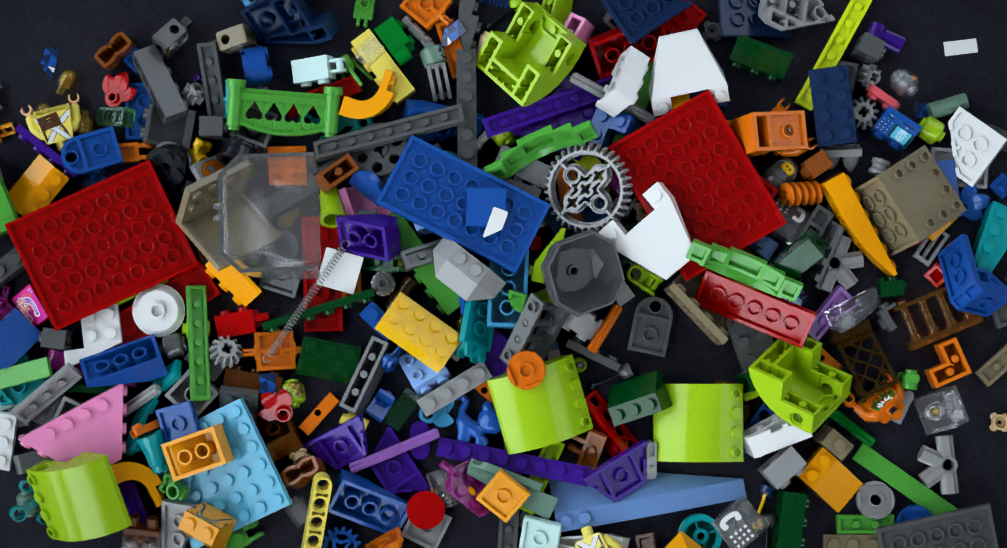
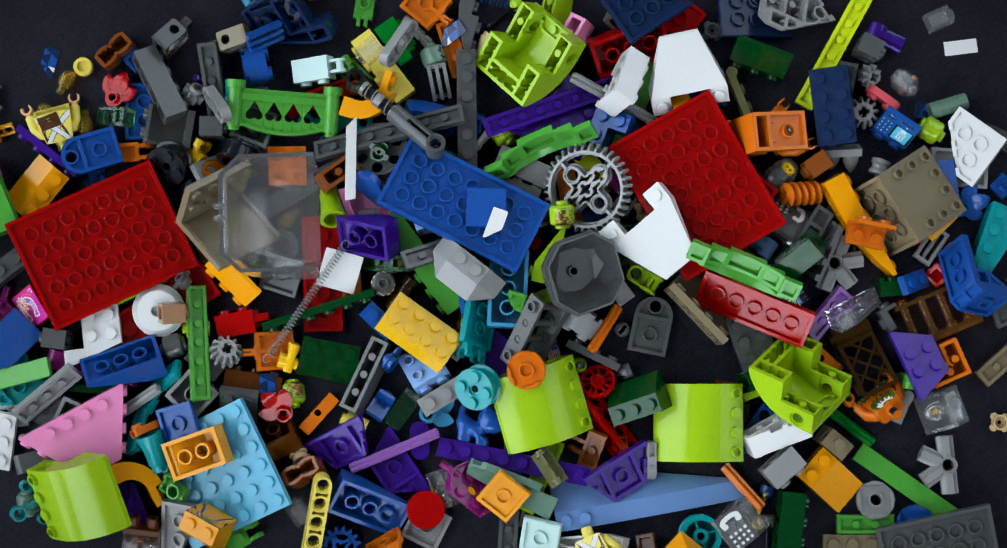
none -> light yellow tile [73,57,94,77]
none -> medium nougat brick [158,301,189,325]
none -> dark grey plate [173,270,192,290]
none -> light grey beam [203,85,232,124]
none -> blue tile [245,20,285,53]
none -> yellow plate [276,341,300,373]
none -> white sticker [345,116,357,201]
none -> piece [346,68,446,160]
none -> dark green plate [369,142,389,161]
none -> light grey beam [379,17,418,67]
none -> teal wheel [455,364,501,411]
none -> olive hinge [531,446,569,489]
none -> lime head [549,200,575,229]
none -> red wheel [580,365,616,399]
none -> dark grey hinge [614,322,630,337]
none -> orange axle [721,463,766,511]
none -> olive plate [724,66,753,116]
none -> orange bracket [844,216,897,250]
none -> dark purple wing [888,332,949,402]
none -> blue plate [897,268,930,296]
none -> clear brick [922,5,955,34]

